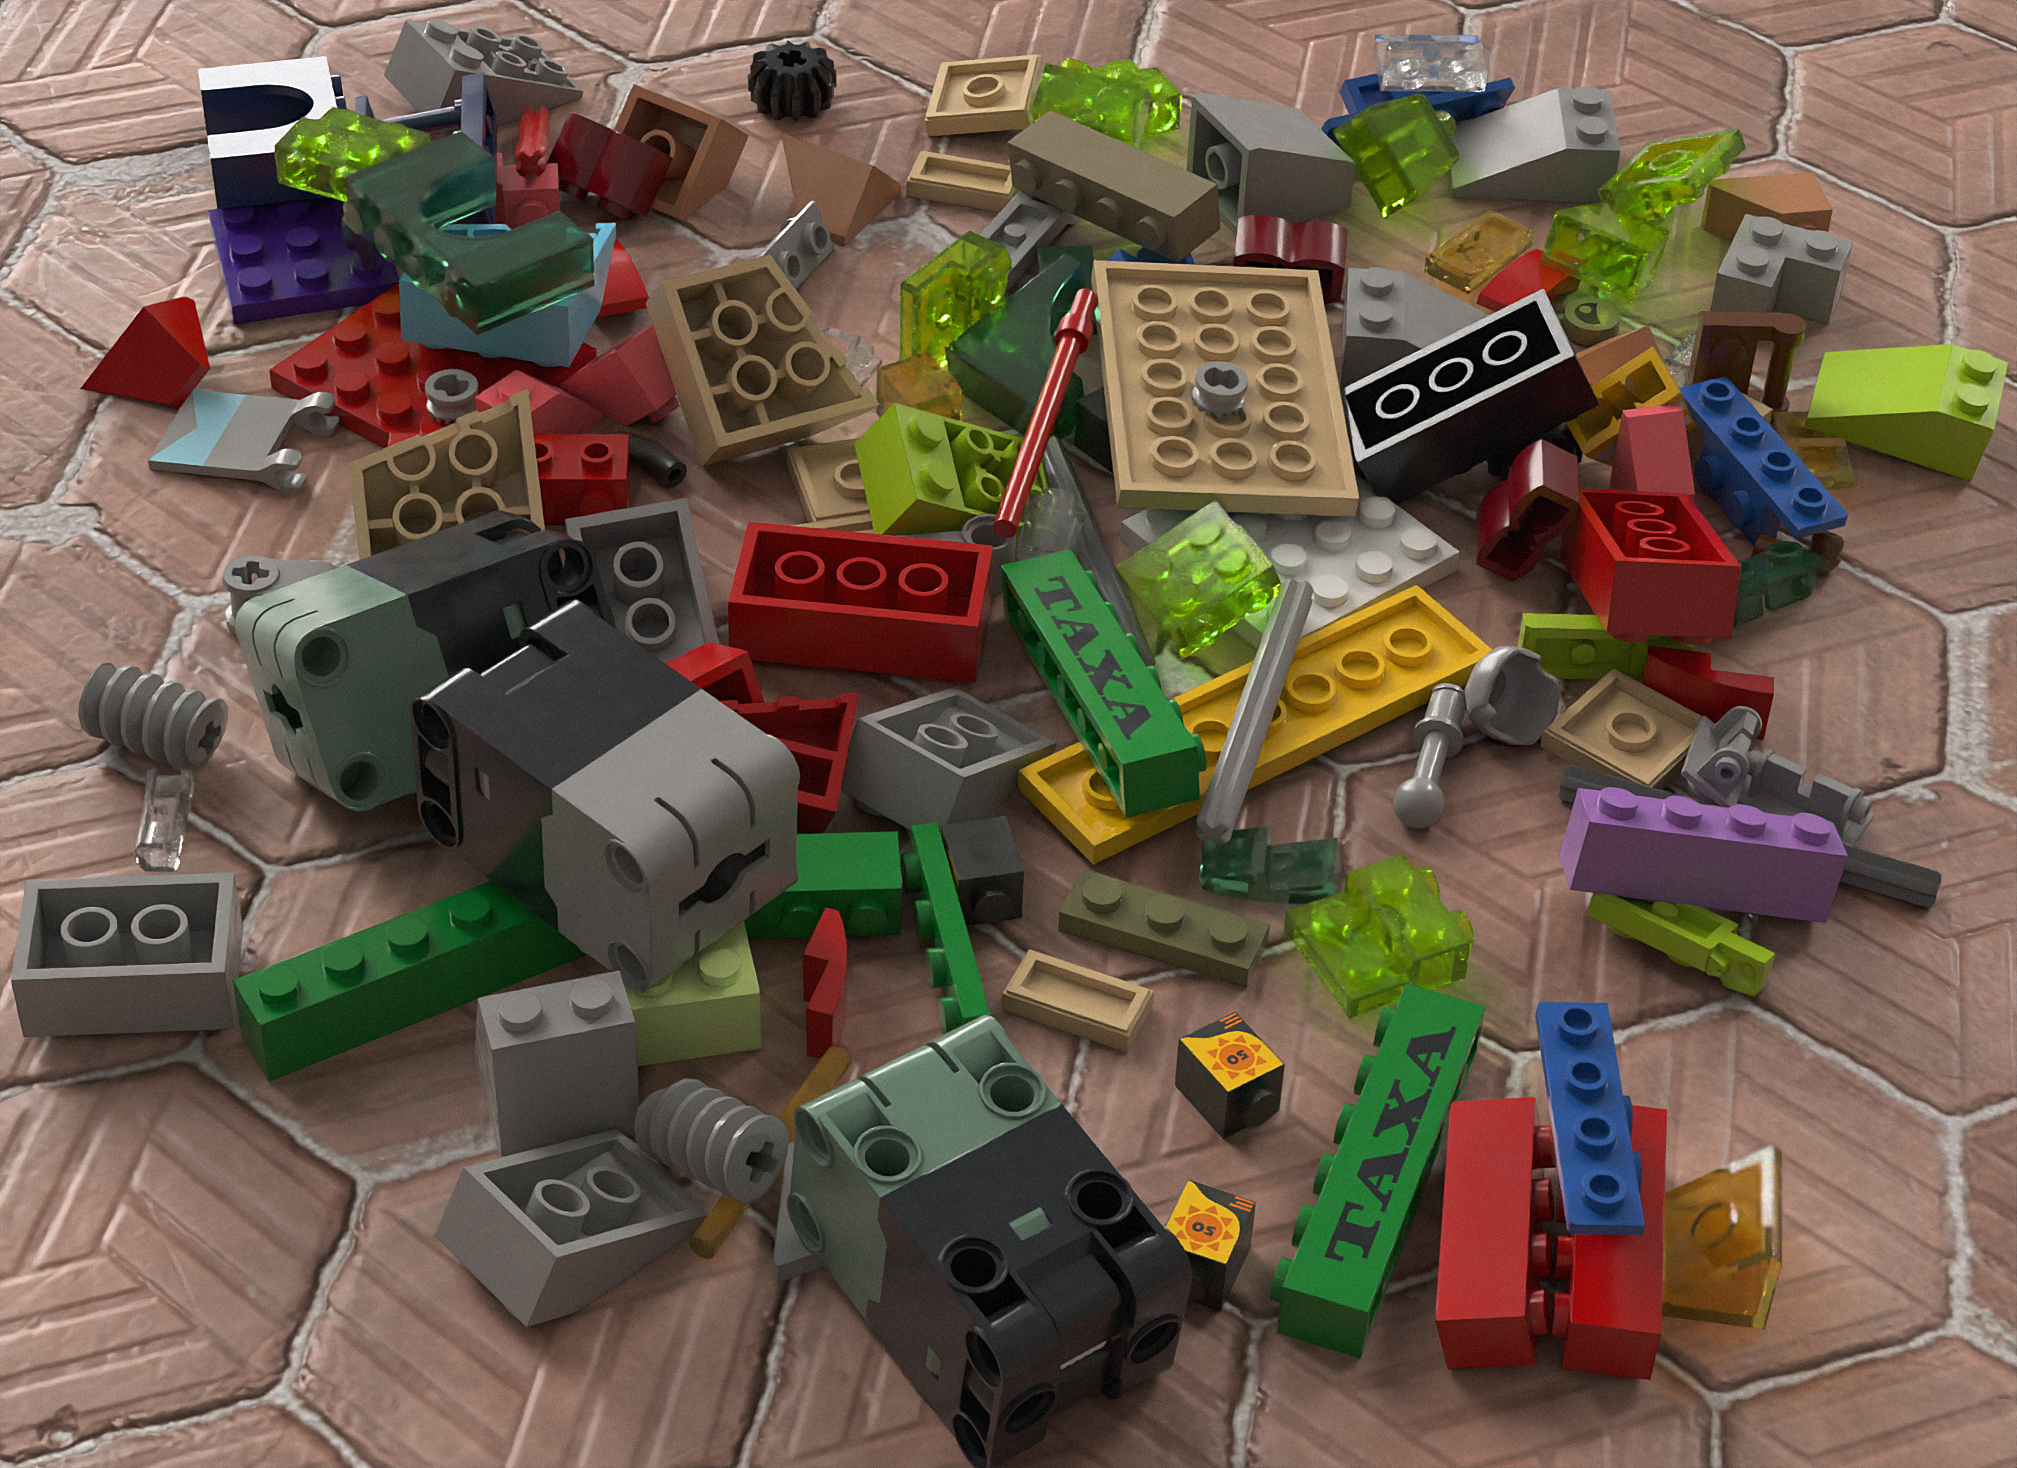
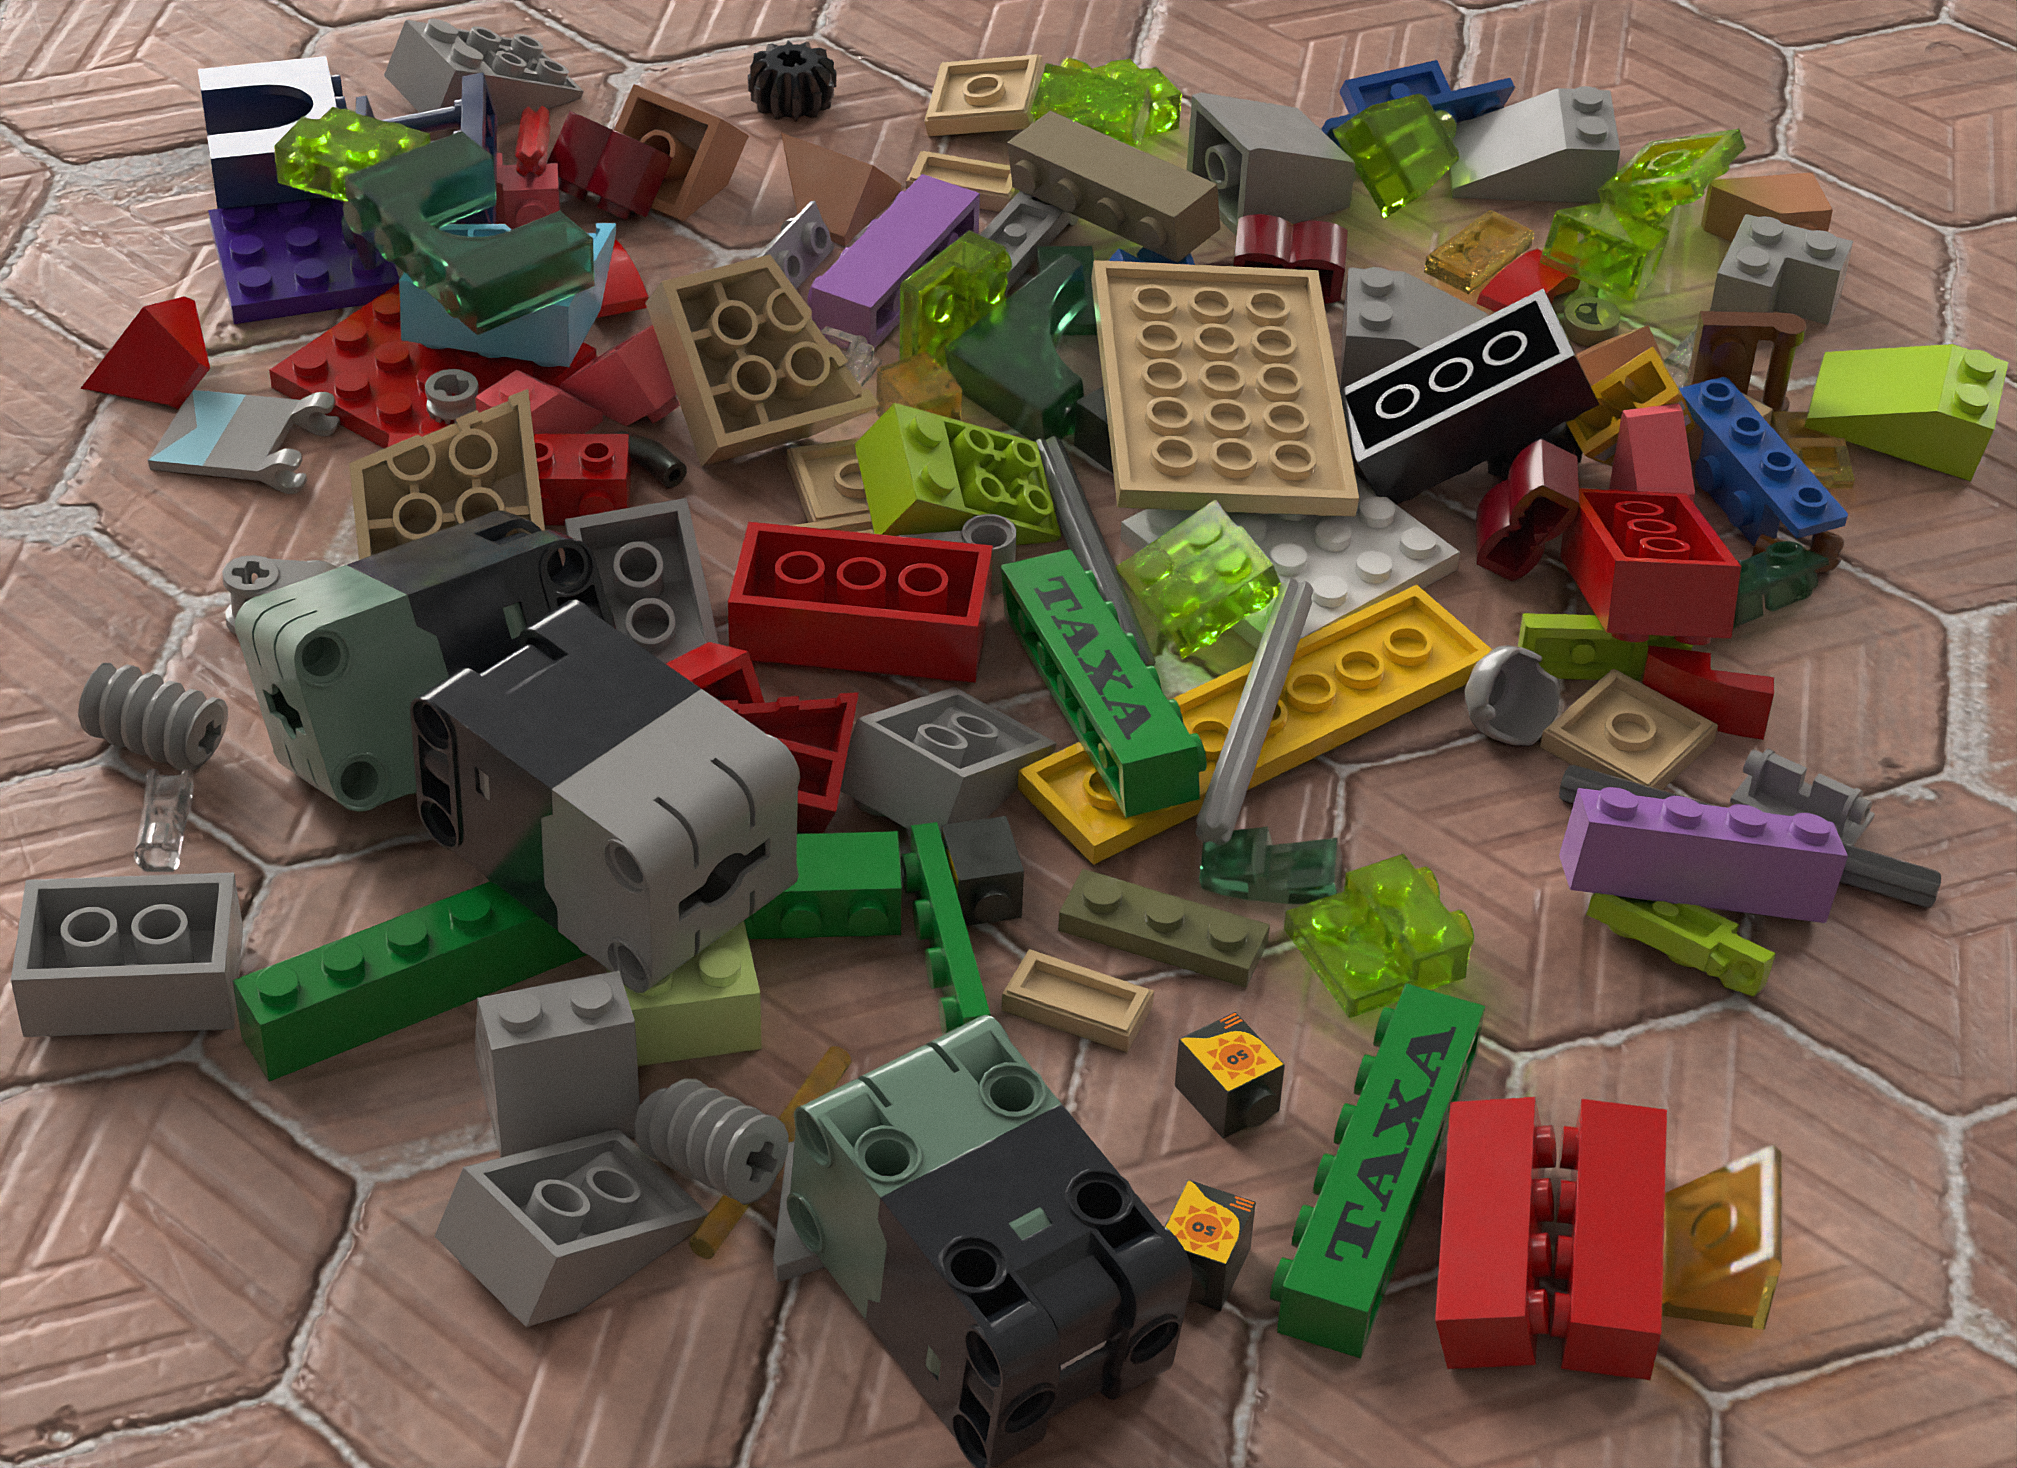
red slope [803,908,847,1062] -> none
red bar [993,289,1098,538] -> none
clear brick [1016,488,1087,561] -> none
light grey bush [1191,361,1248,418] -> none
clear bracket [1372,34,1492,92] -> none
light grey pin [1393,683,1467,829] -> none
blue bracket [1535,1002,1645,1235] -> none
light grey hinge [1681,706,1762,808] -> none
none -> medium lavender brick [807,174,980,354]

